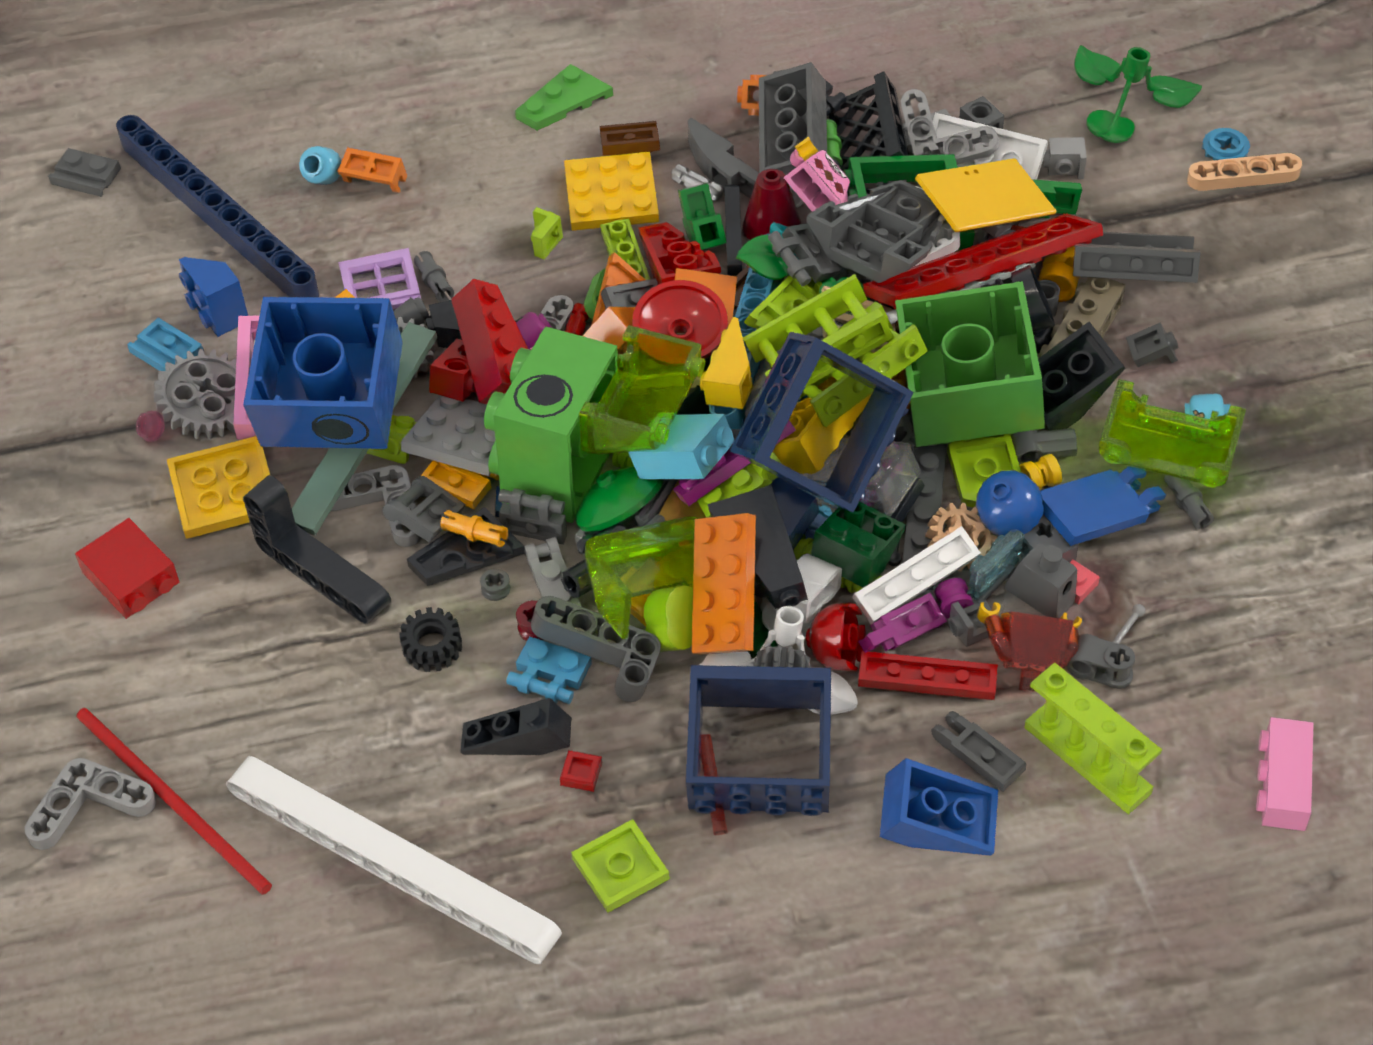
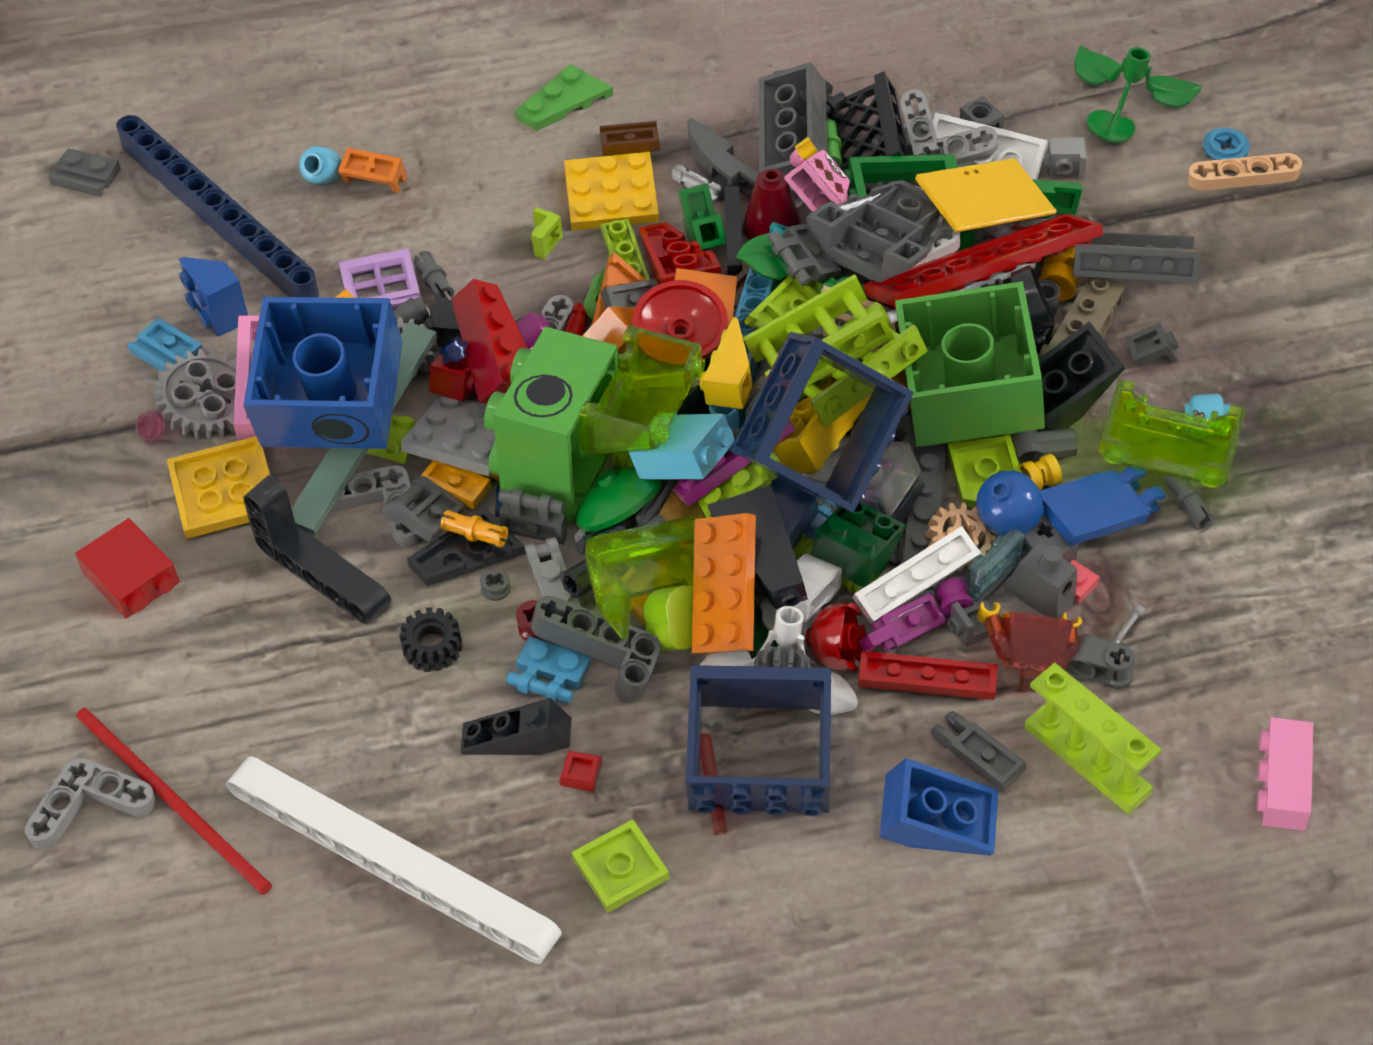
orange brick [737,75,767,116] -> none
none -> clear blue plate [439,336,469,364]

